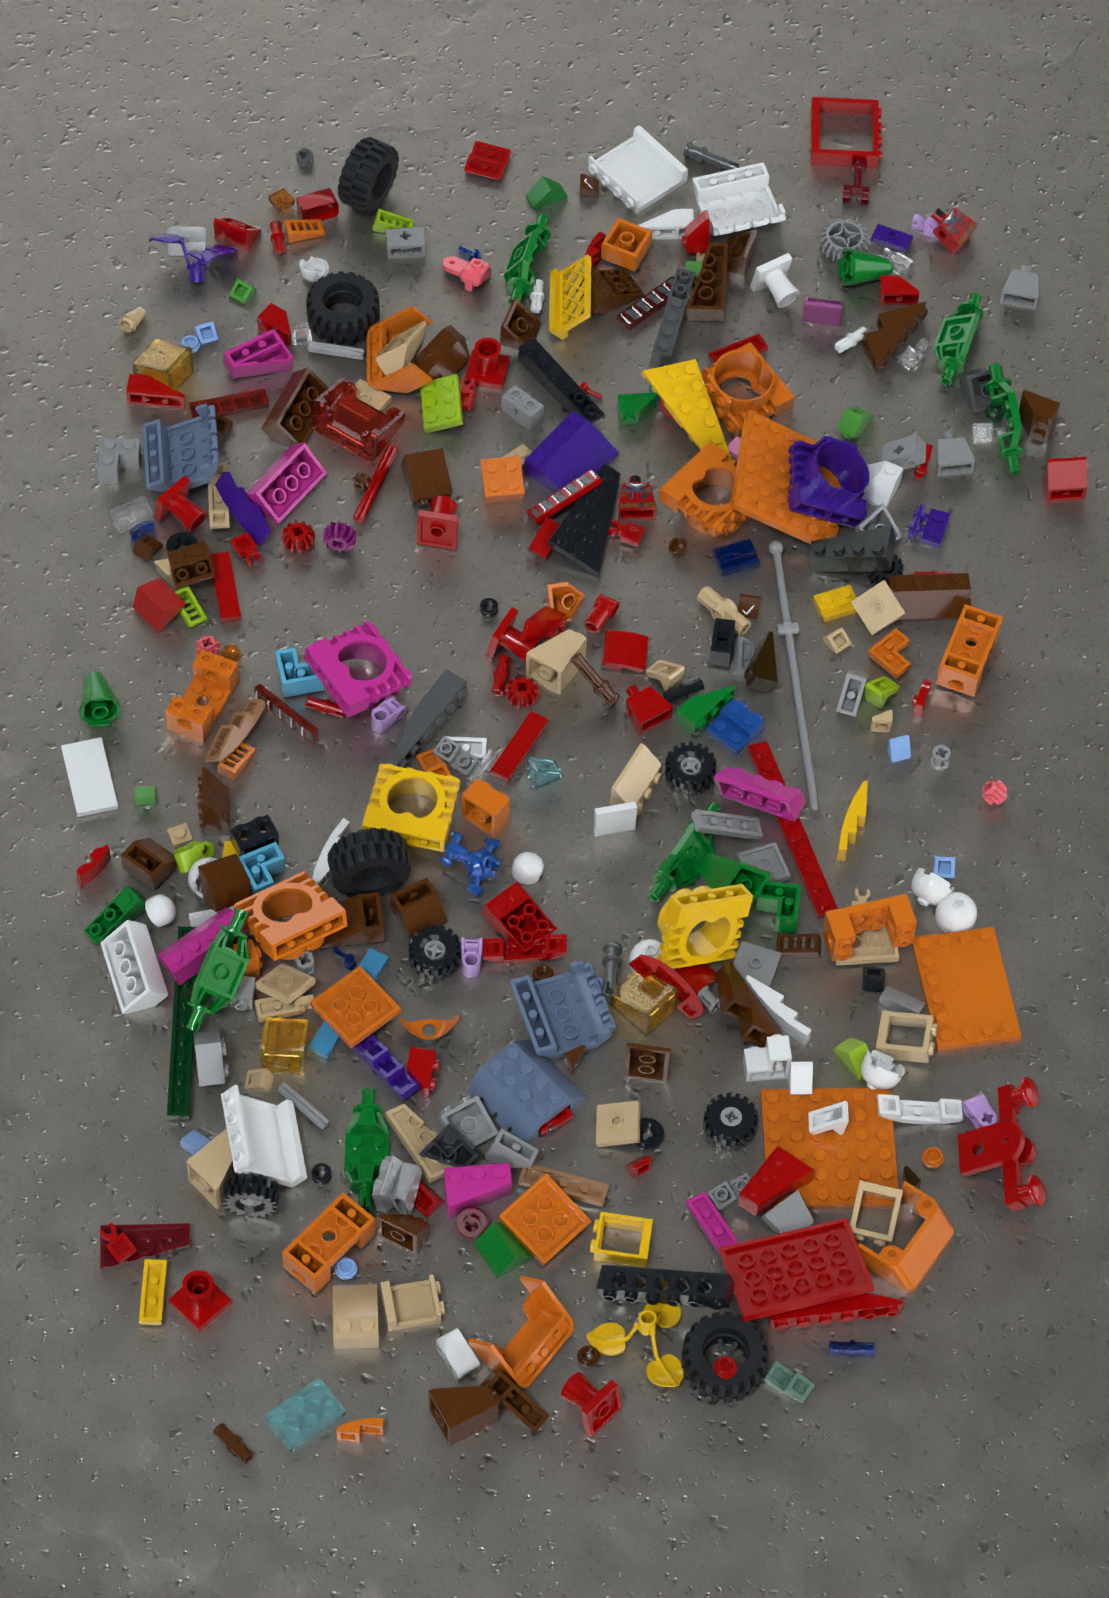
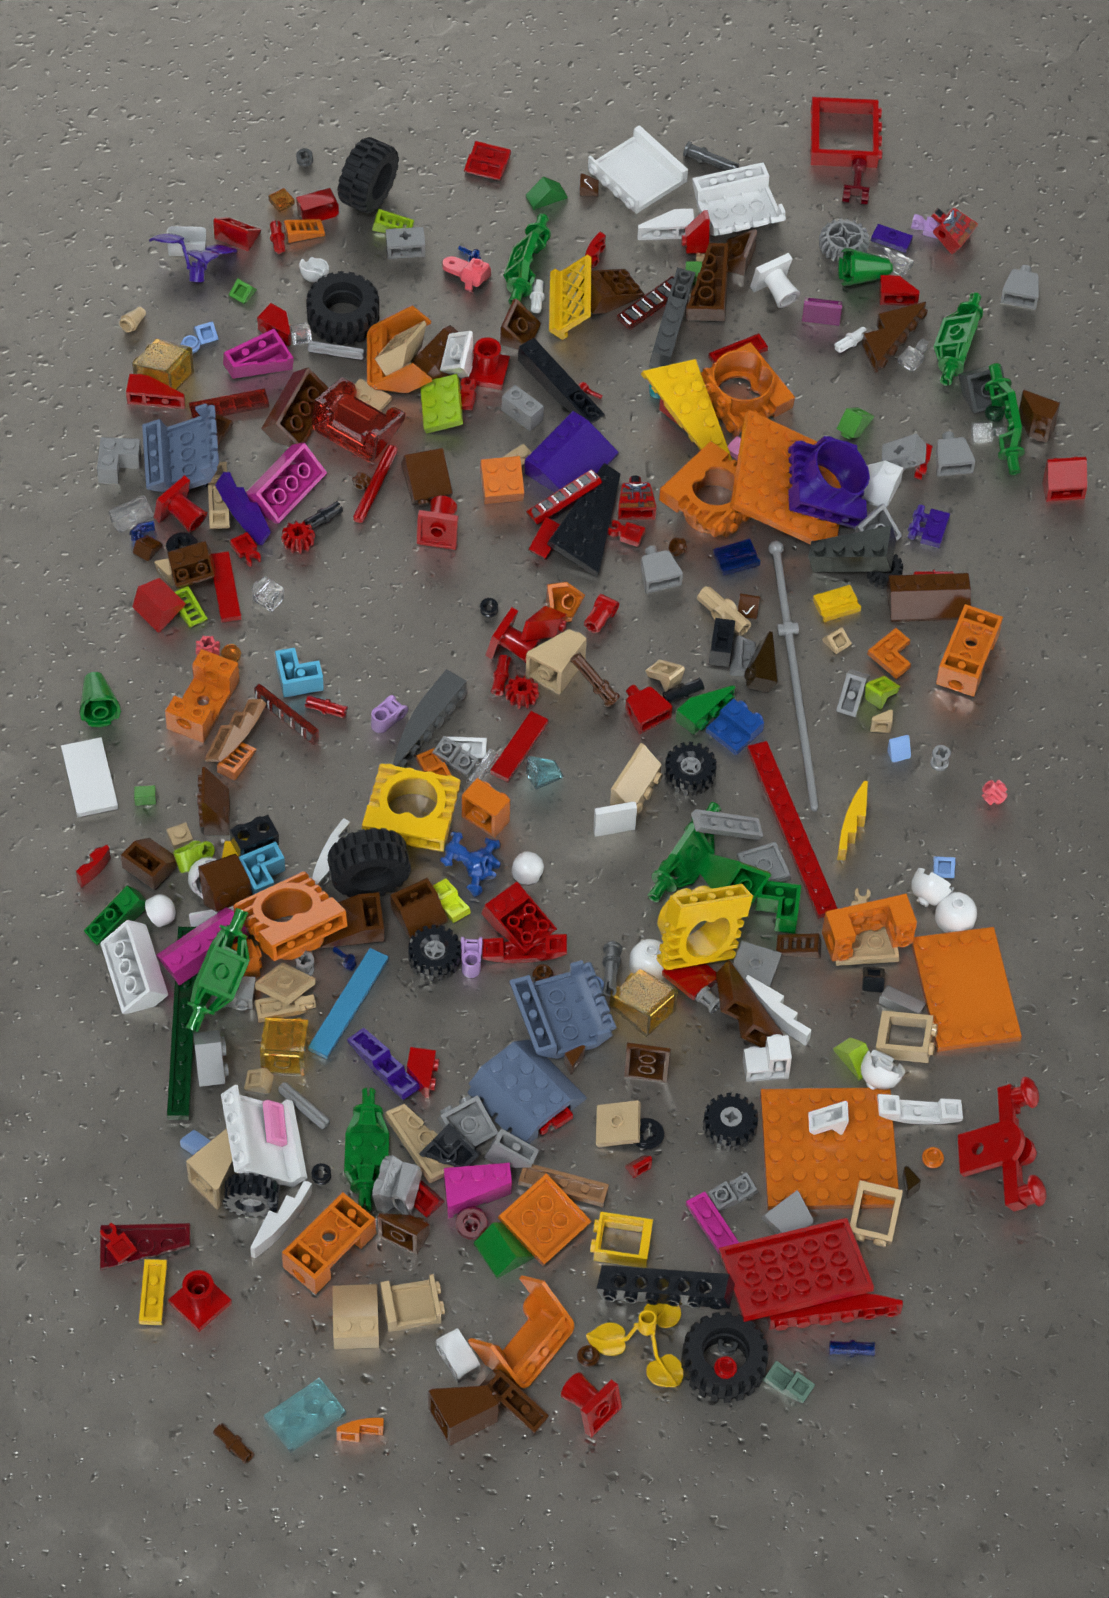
dark pink hose [304,620,412,718] -> none
orange plate [310,966,401,1049] -> none
magenta gear [323,521,357,553] -> none
light blue plate [335,1258,357,1280] -> none
orange piece [398,1015,459,1044] -> none
orange brick [601,218,652,272] -> none
red slope [602,630,649,674] -> none
green slope [617,392,657,425] -> none
red slope [629,954,704,1021] -> none
dark pink slope [714,767,806,822] -> none
red wedge [738,1146,814,1216] -> none
white slope [787,1062,813,1094] -> none
tan plate [851,580,906,636] -> none
orange windscreen [858,1181,954,1293] -> none
red plate [911,679,932,717] -> none
lavender piece [961,1093,997,1129] -> none
none -> white slope [250,1180,313,1258]
none -> clear brick [252,576,284,612]
none -> bright pink tile [262,1100,287,1147]
none -> black pin [304,501,343,530]
none -> neon yellow slope [433,878,471,923]
none -> white slope [440,331,473,378]
none -> light grey torso [641,546,683,594]

